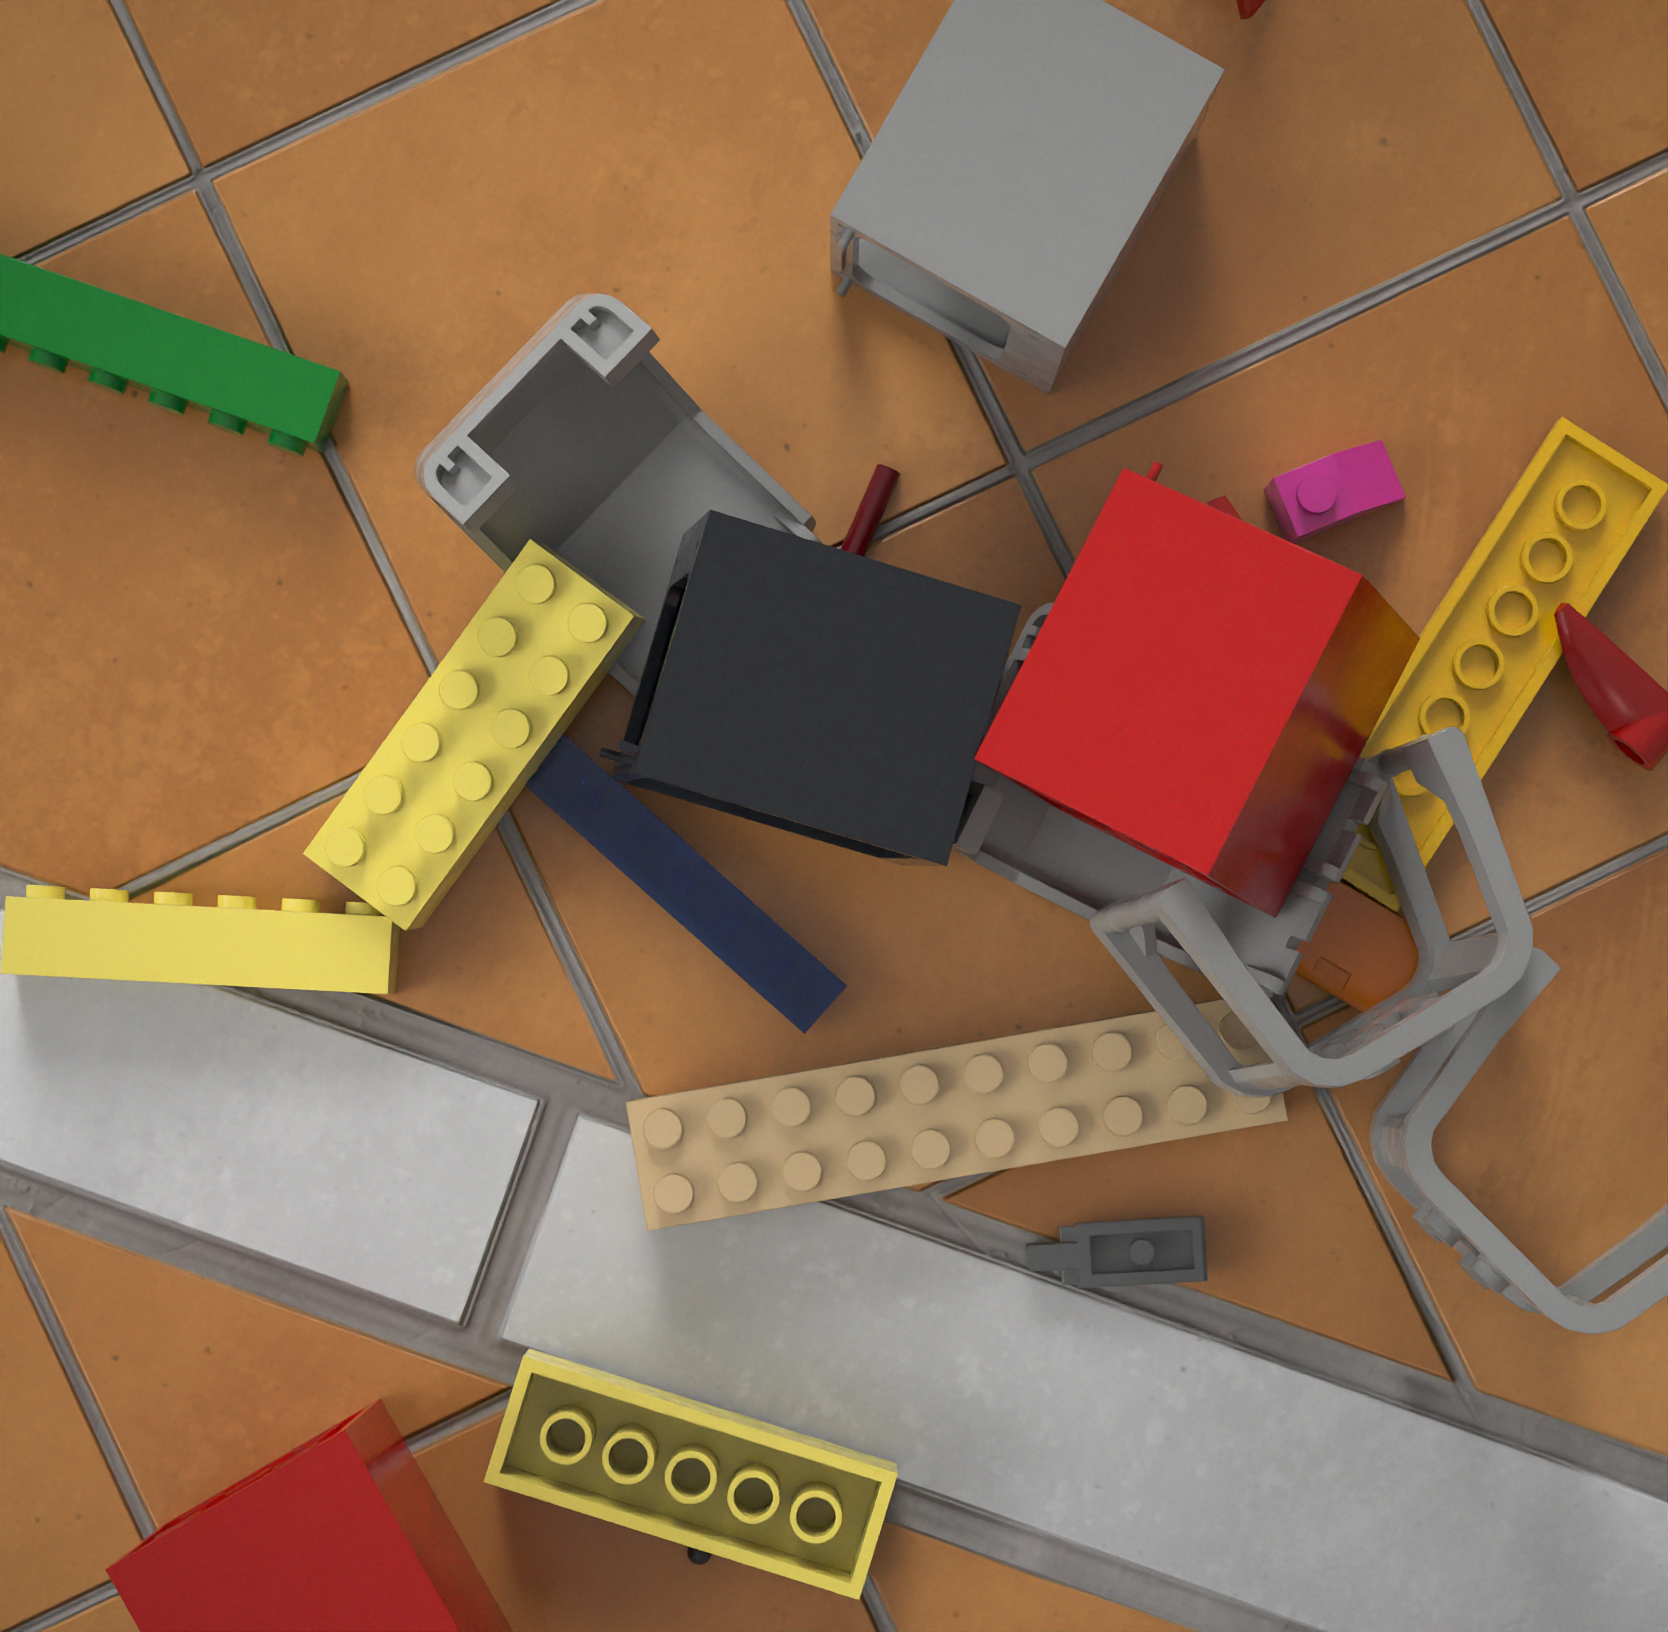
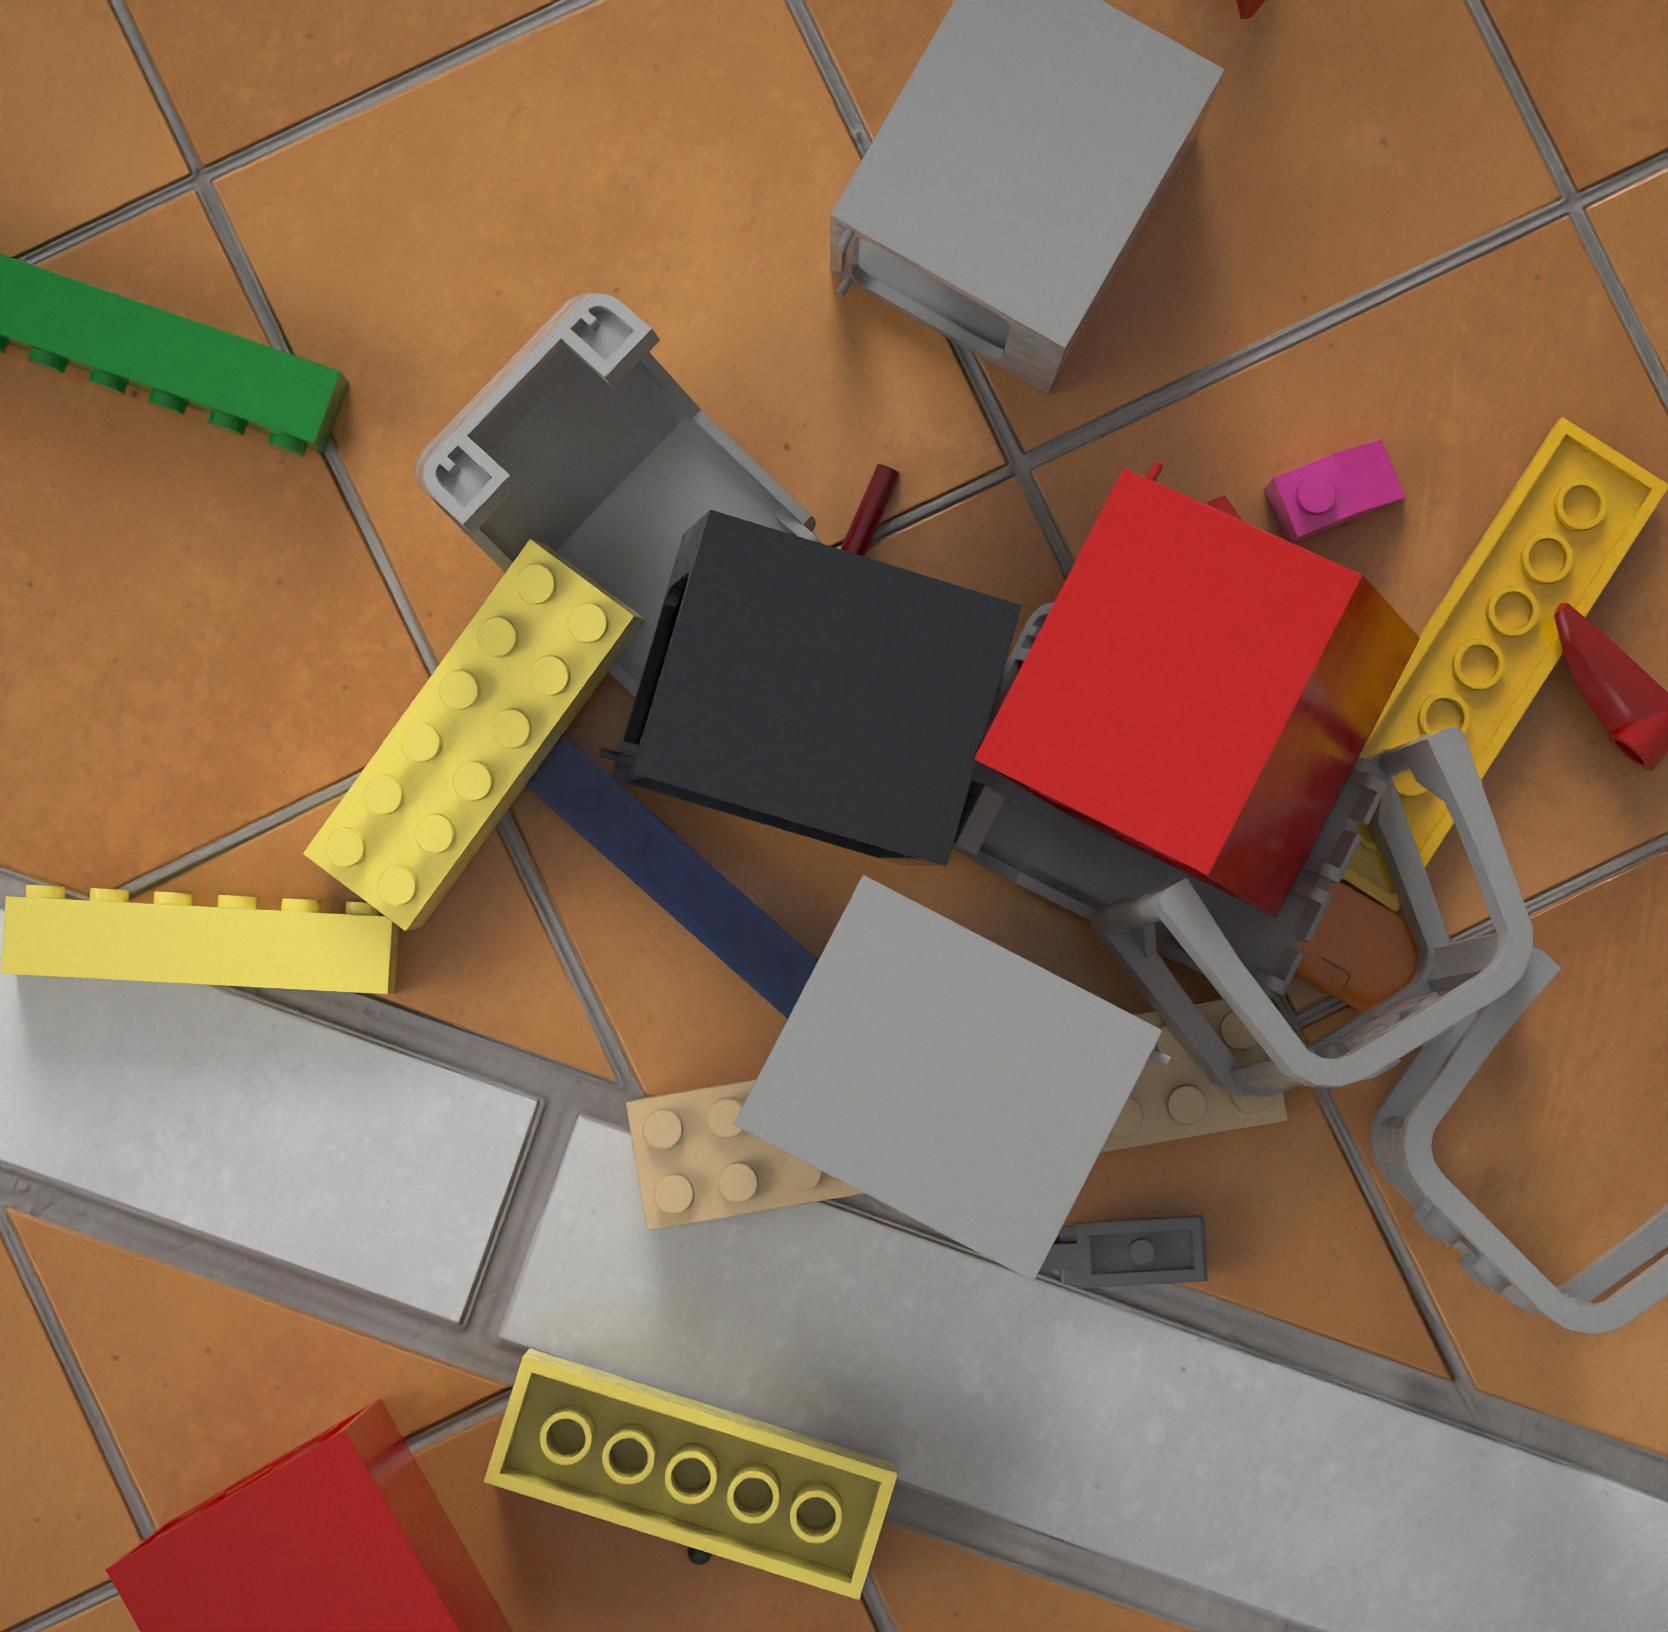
none -> light grey piece [733,875,1171,1281]

